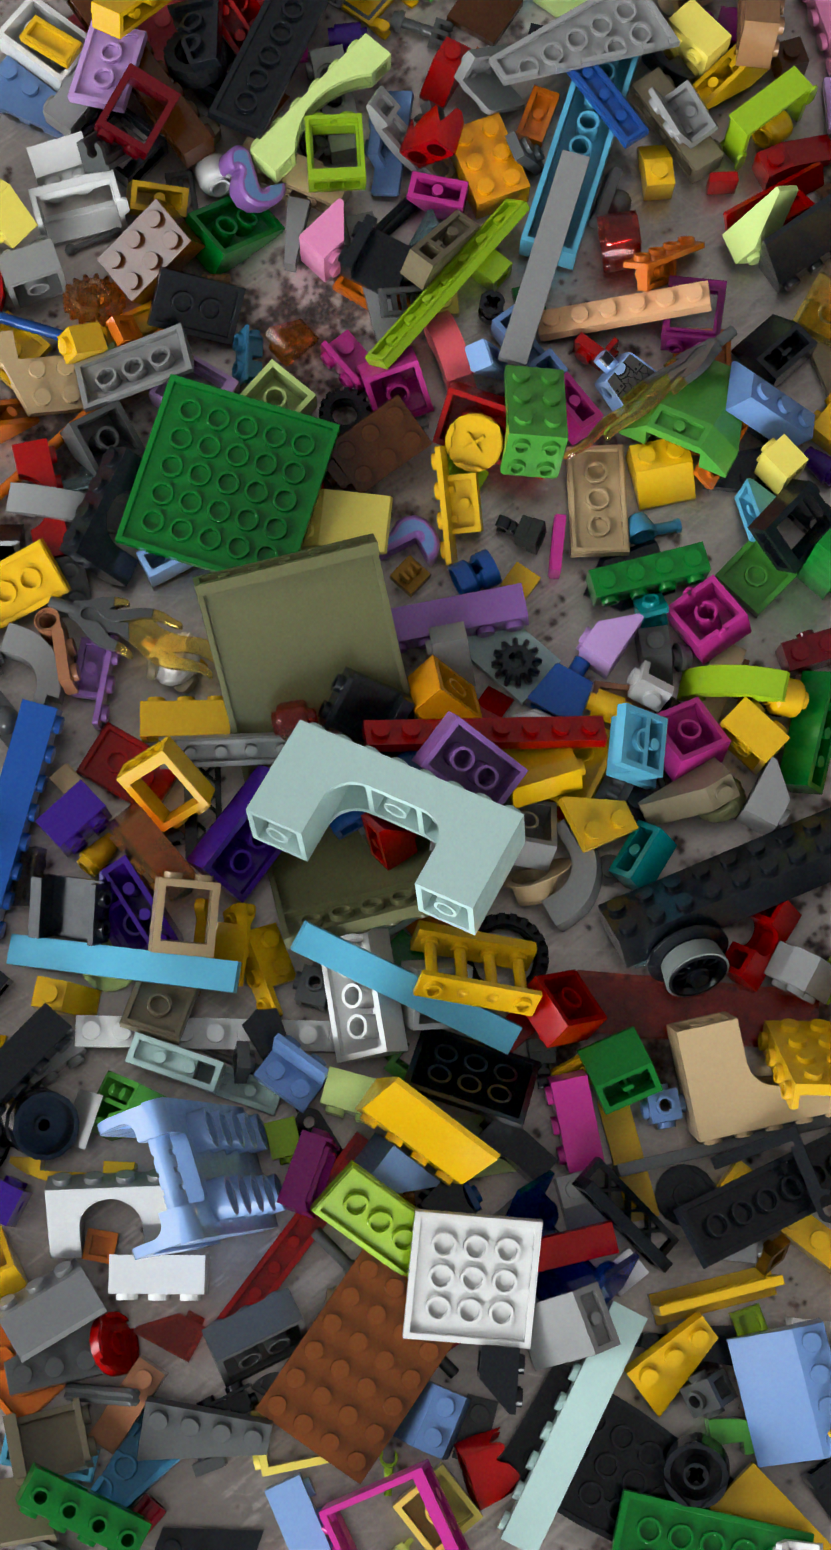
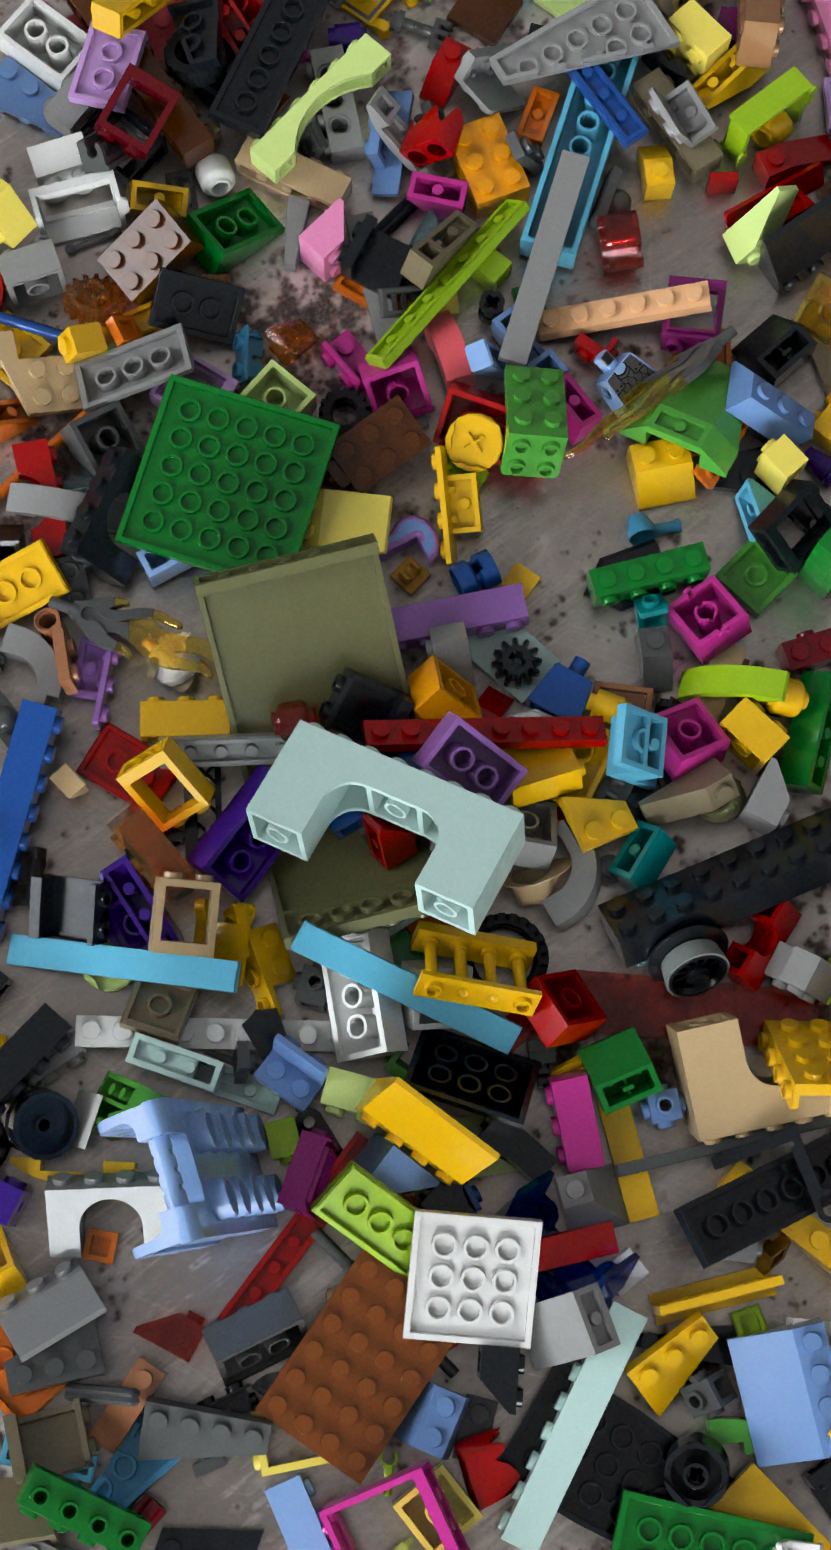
yellow tile [19,15,83,69] -> none
yellow slope [31,975,102,1017] -> none
dark purple brick [35,780,112,857] -> none
yellow cone [76,832,120,877] -> none
red tile [89,1311,139,1377] -> none
white brick [108,1254,210,1301] -> none
medium lavender animal [218,145,286,213] -> none
lime window [304,111,366,193] -> none
pearl dark grey piece [495,515,547,555] -> none
dark pink tile [548,514,566,579] -> none
tan tile [565,444,630,558] -> none
black fence [572,1156,679,1273] -> none
lavender slope [576,613,644,679] -> none
orange bracket [623,236,705,292] -> none
white bracket [627,660,674,712] -> none
black tile [654,1164,715,1226] -> none
dark grey plate [671,642,693,672] -> none
reddish brown brick [771,36,810,80] -> none

